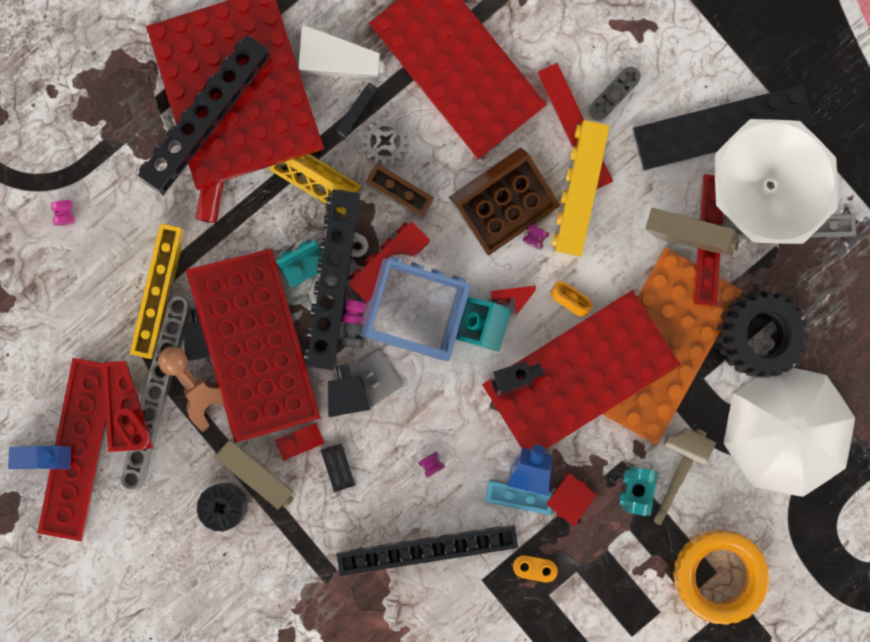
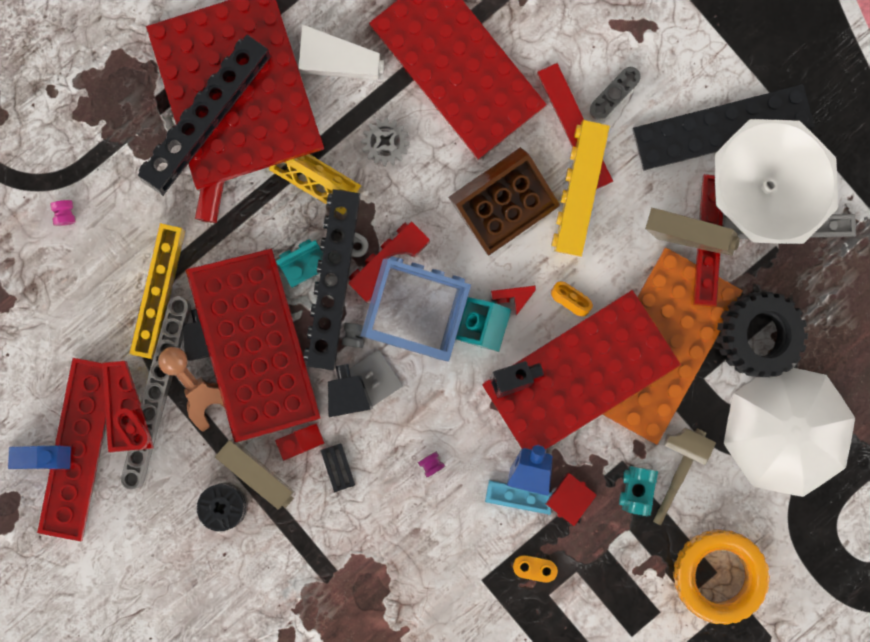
black beam [334,82,379,141] -> none
black brick [336,524,518,576] -> none
dark pink wheel [342,300,367,325] -> none
reddish brown brick [365,163,434,219] -> none
magenta wheel [522,225,549,250] -> none

